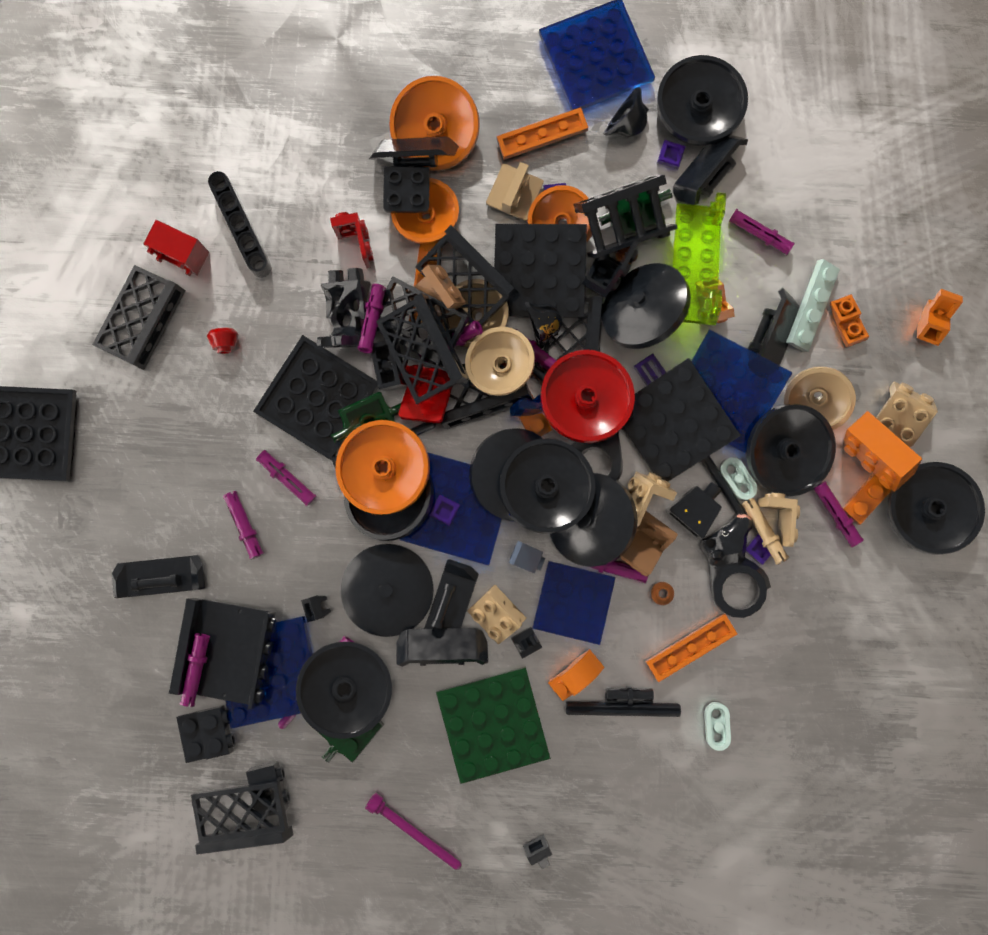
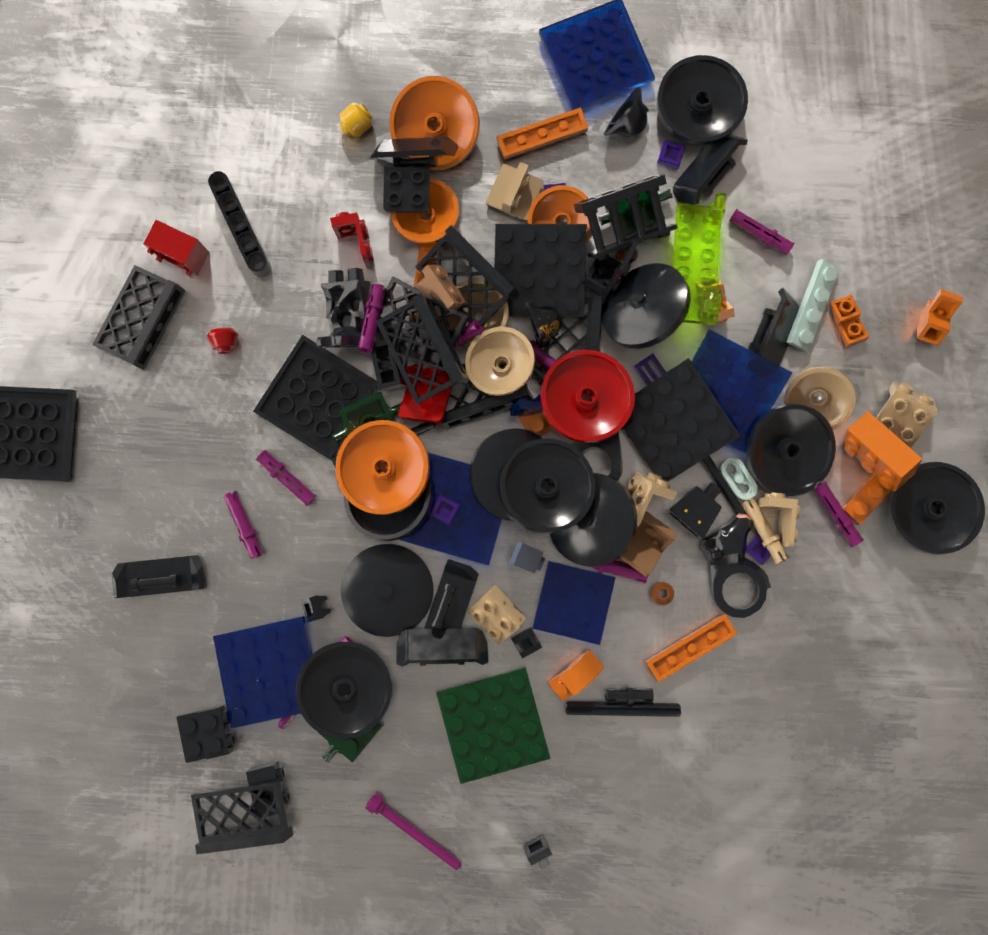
black panel [169,598,277,709] -> none
magenta pin [179,633,210,707] -> none
light aqua plate [704,702,731,751] -> none
none -> yellow head [339,103,373,137]

